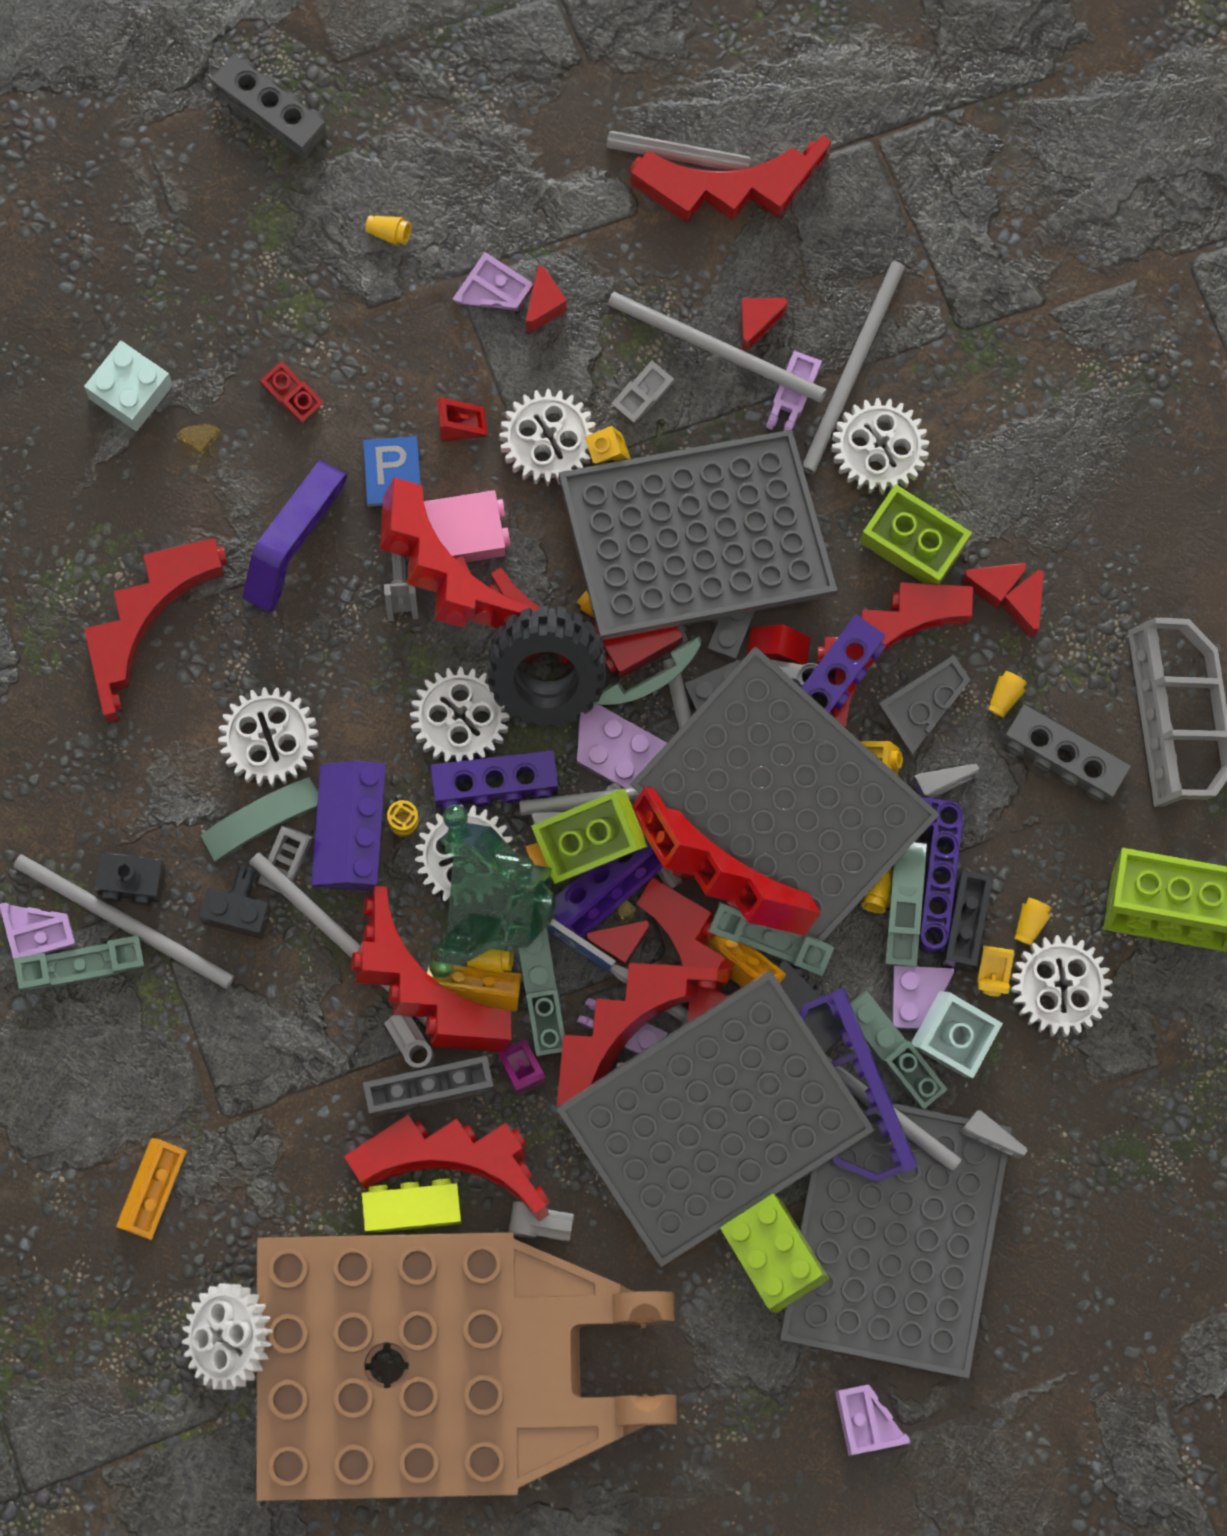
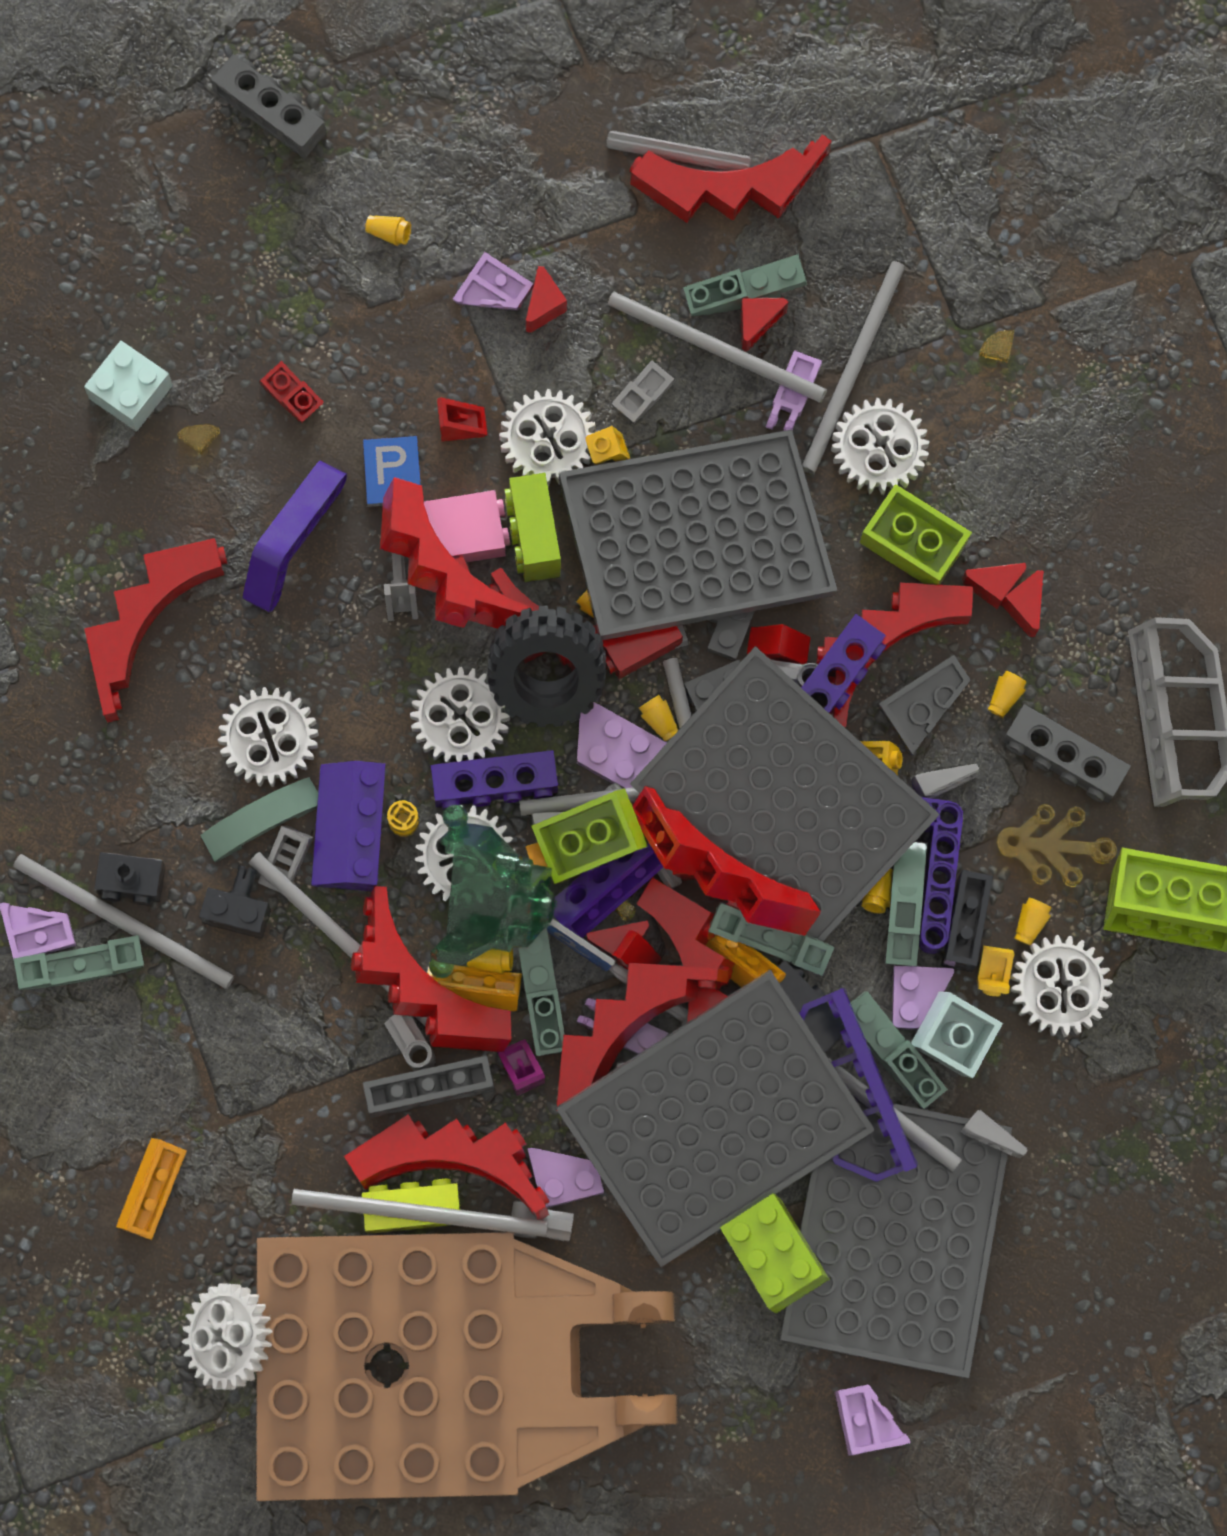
sand green slope [593,636,702,705] -> none
none -> light grey piece [292,1189,548,1237]
none -> lime brick [504,473,561,582]
none -> lavender wing [528,1148,604,1208]
none -> red slope [613,929,661,970]
none -> yellow cone [639,695,678,742]
none -> sand green slope [683,254,808,316]
none -> clear yellow tile [979,330,1015,362]
none -> clear yellow plant [997,804,1117,887]

